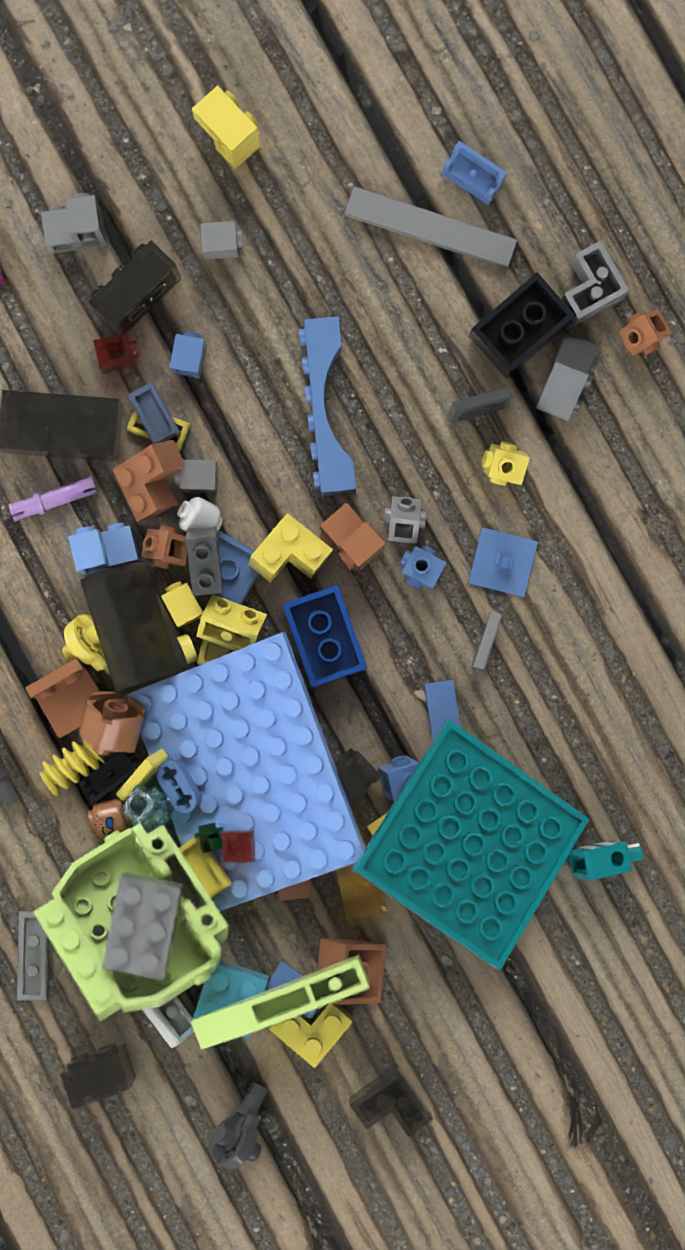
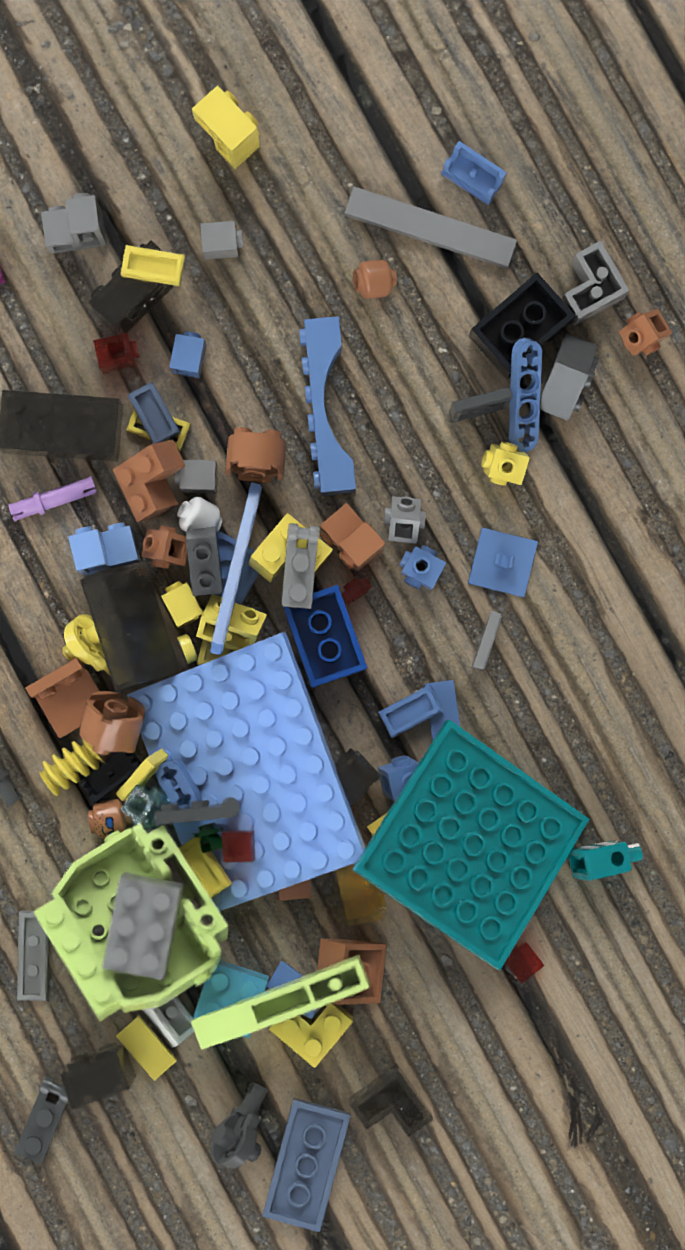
none -> dark grey plate [14,1075,74,1164]
none -> light yellow tile [116,1015,178,1081]
none -> light yellow tile [121,245,185,286]
none -> dark grey plate [155,797,240,825]
none -> tile [210,483,262,655]
none -> nougat brick [225,427,286,483]
none -> sand blue plate [262,1098,351,1232]
none -> light grey plate [281,523,319,609]
none -> clear red plate [341,577,372,605]
none -> nougat head [353,260,397,299]
none -> medium blue tile [378,685,444,738]
none -> clear red plate [505,941,545,984]
none -> medium blue beam [509,338,542,452]

